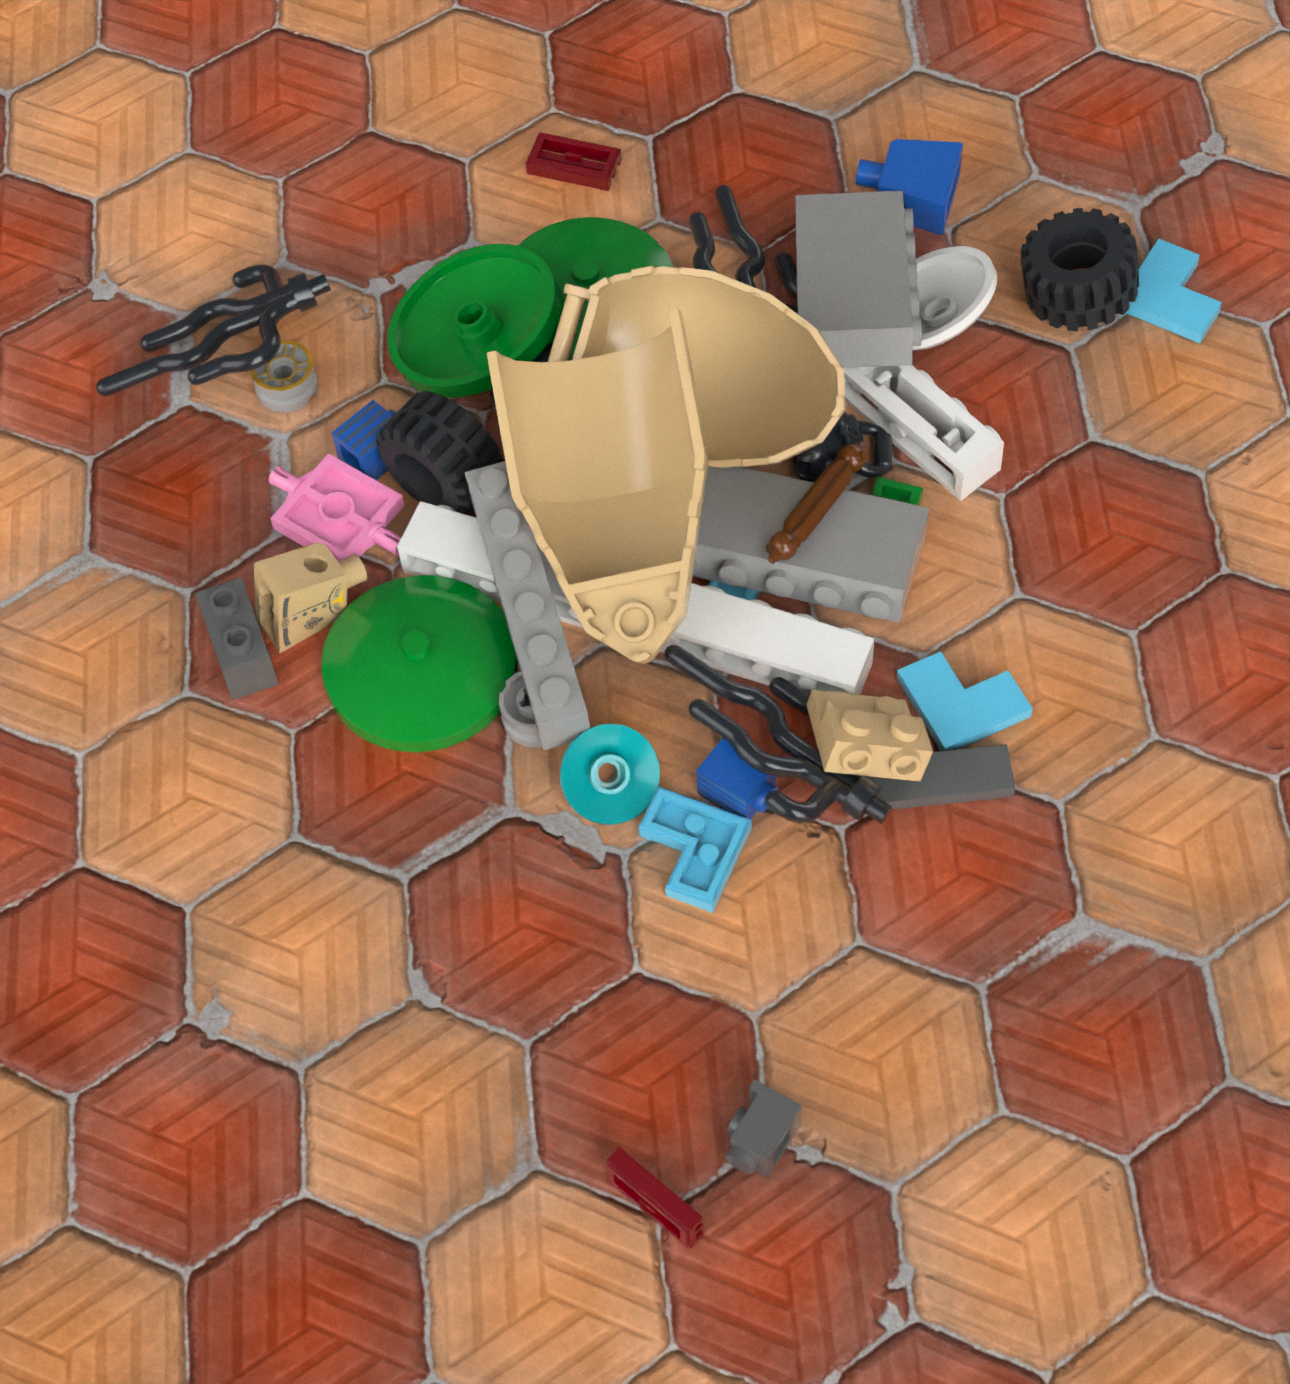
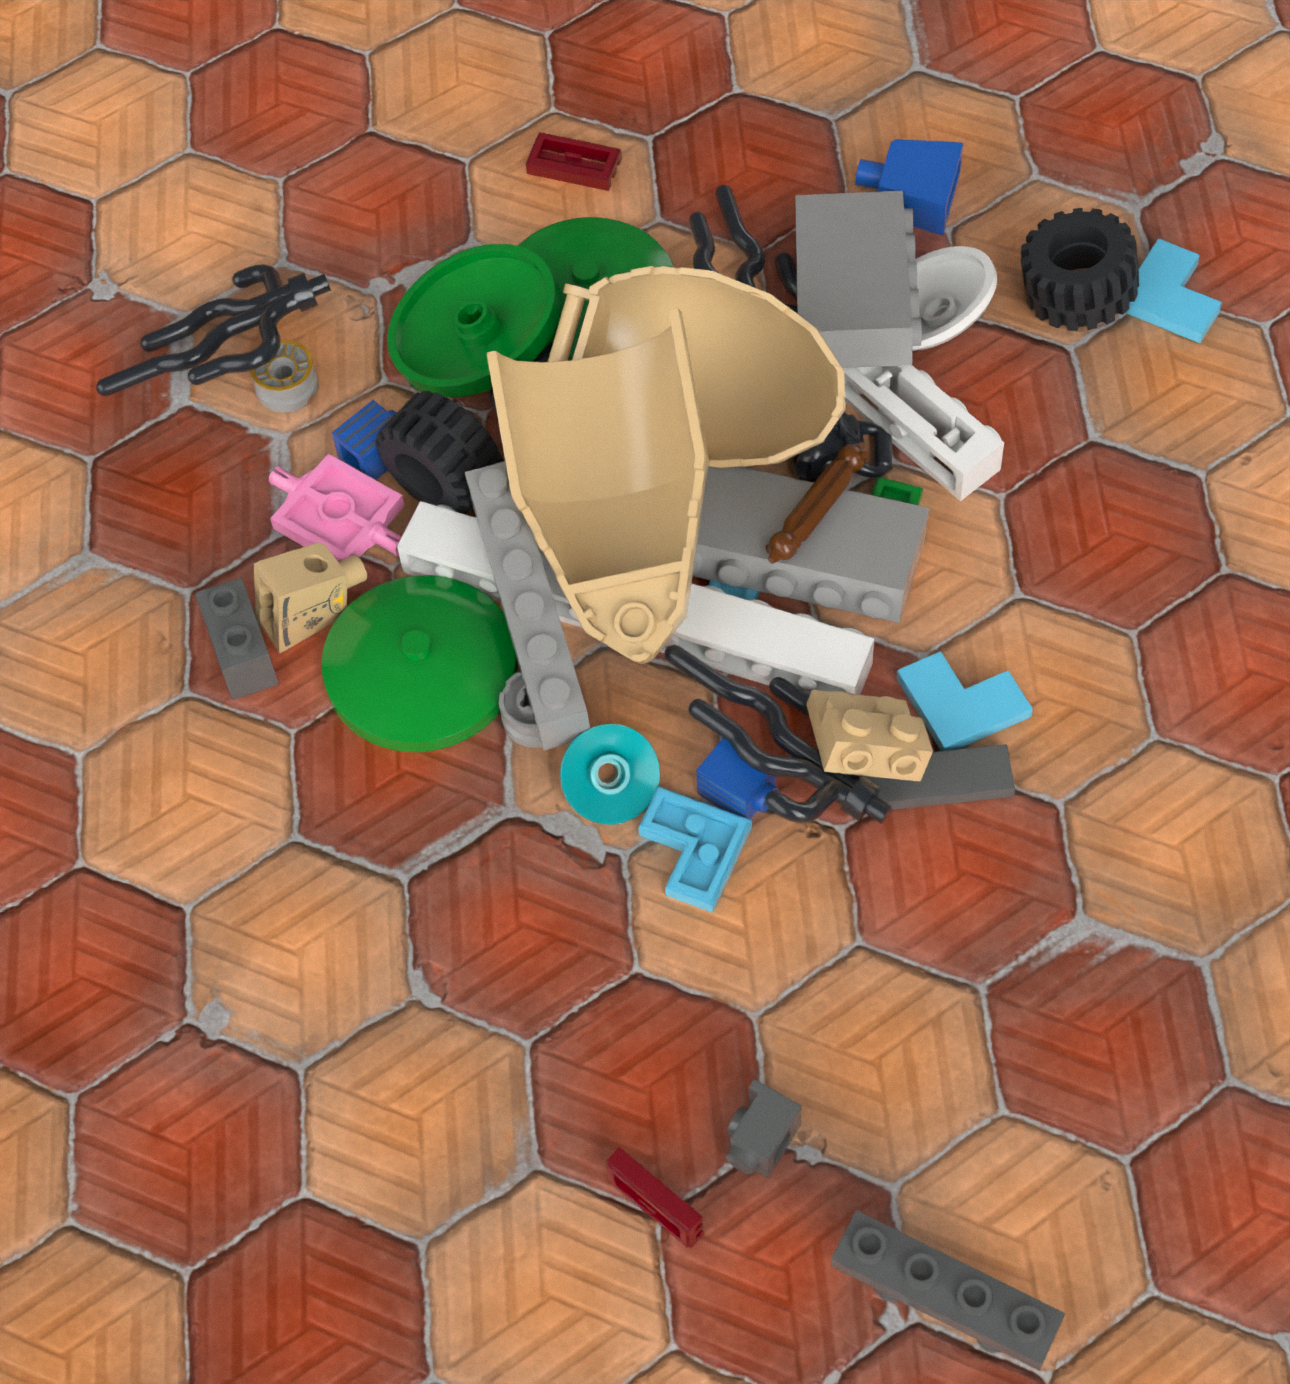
none -> dark grey plate [831,1210,1066,1371]

